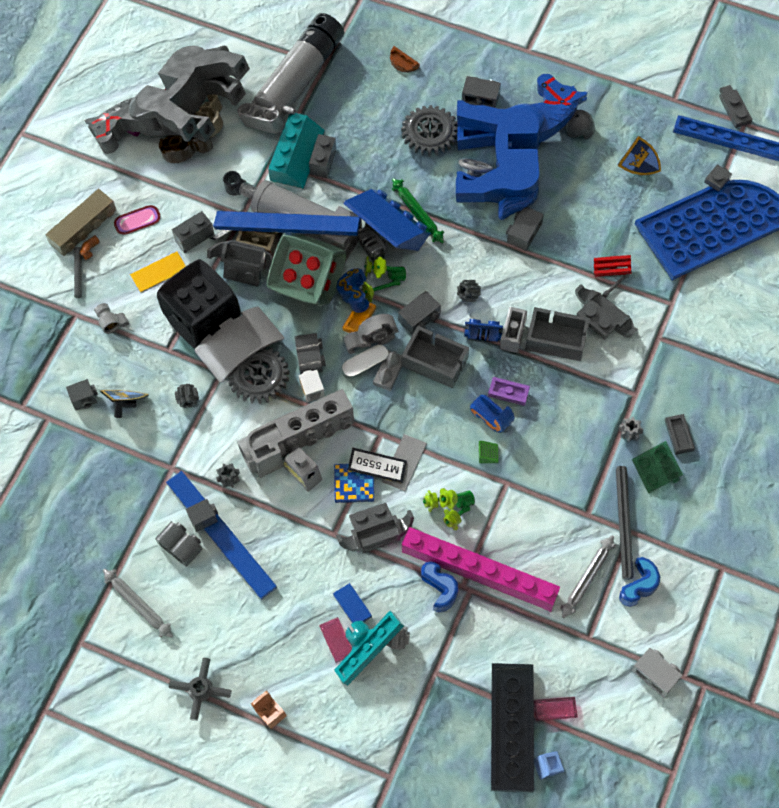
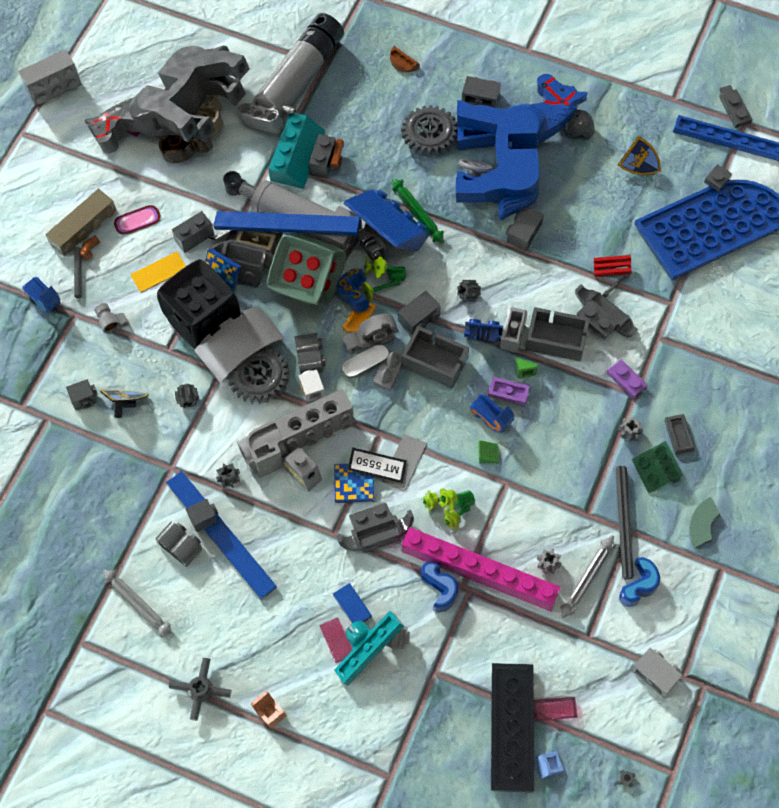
none -> light grey brick [18,49,82,106]
none -> blue animal [22,277,61,313]
none -> blue tile [205,248,241,293]
none -> dark orange tile [331,139,344,170]
none -> bright green slope [515,358,538,378]
none -> light grey gear [537,549,562,574]
none -> medium lavender plate [607,359,648,399]
none -> dark grey piece [618,770,636,788]
none -> sand green tile [689,497,720,549]

